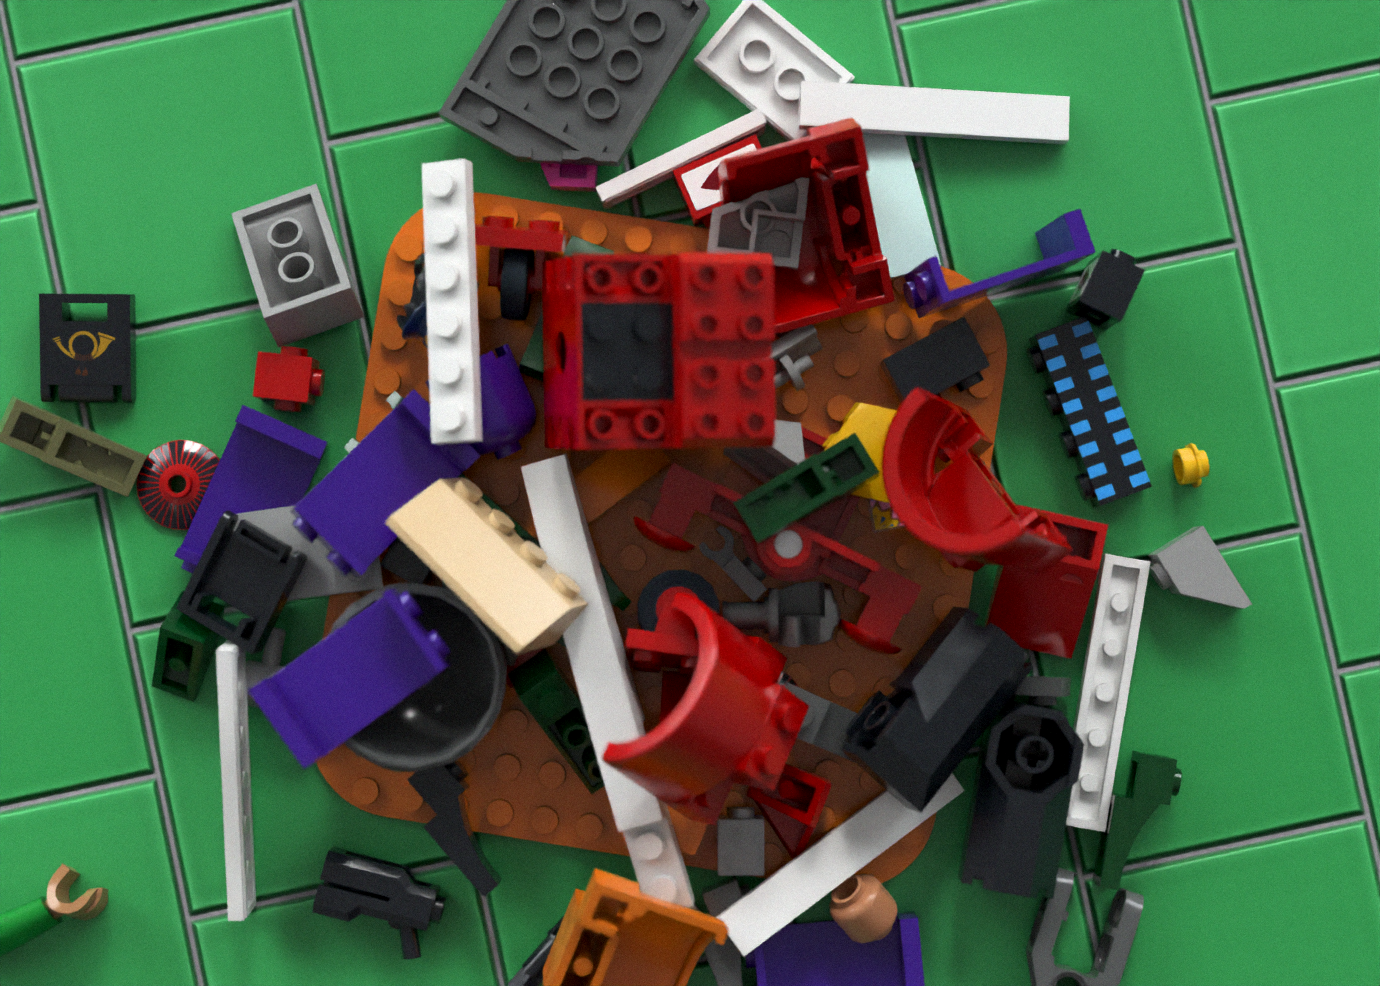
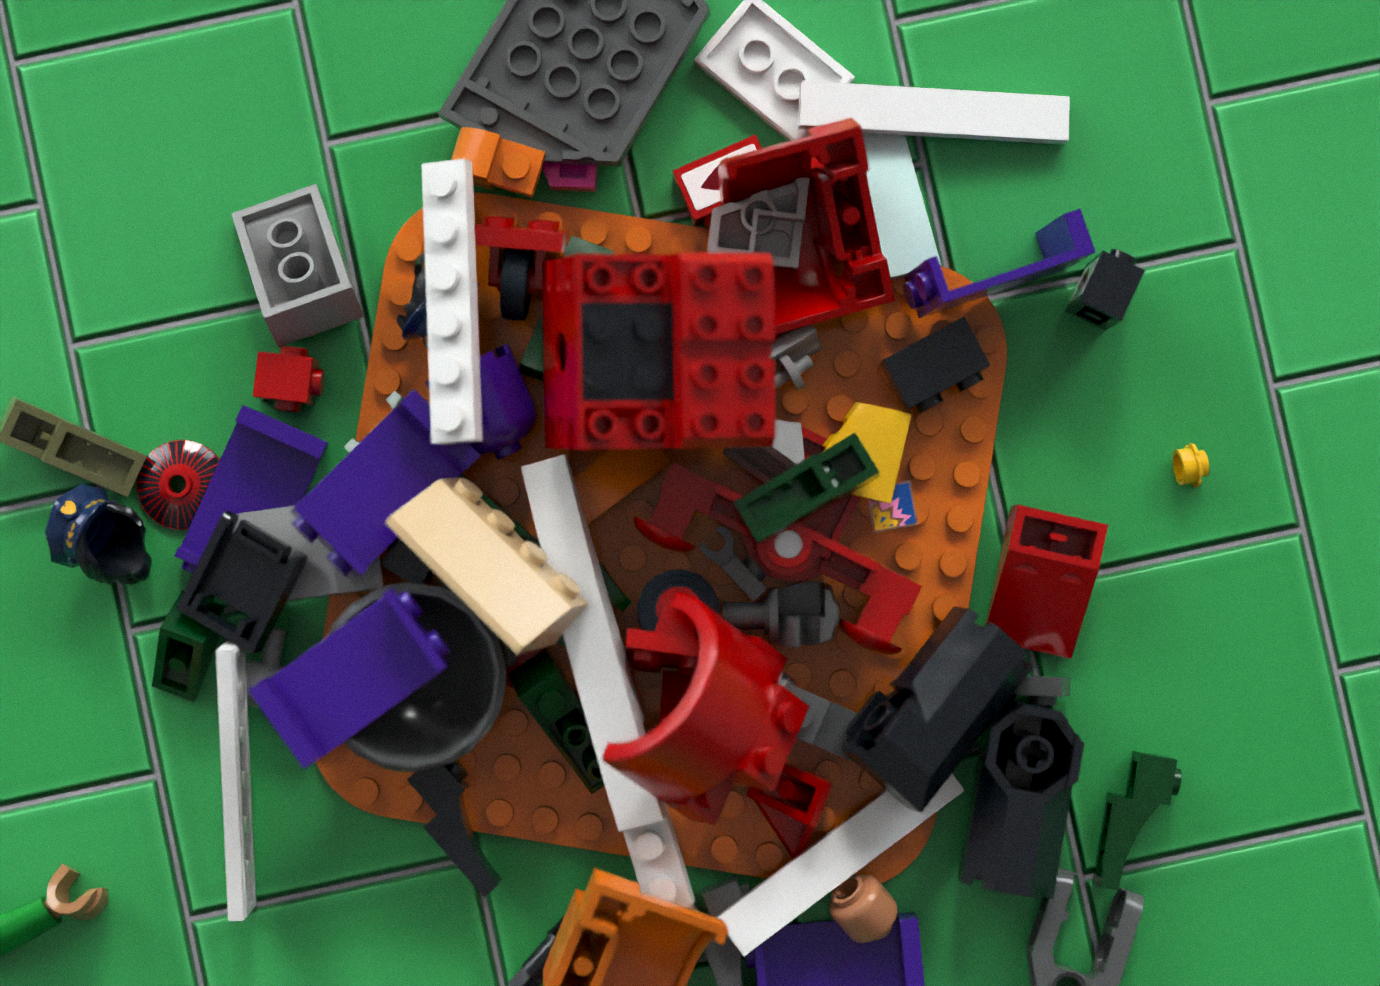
black container [39,294,136,403] -> none
black piece [312,847,446,959] -> none
white tile [595,108,766,209] -> none
flat silver brick [717,807,764,876] -> none
red piece [881,387,1073,573] -> none
black brick [1026,315,1152,507] -> none
white plate [1066,554,1150,832] -> none
light grey slope [1148,526,1252,609] -> none
none -> piece [45,484,152,585]
none -> orange brick [451,127,546,198]

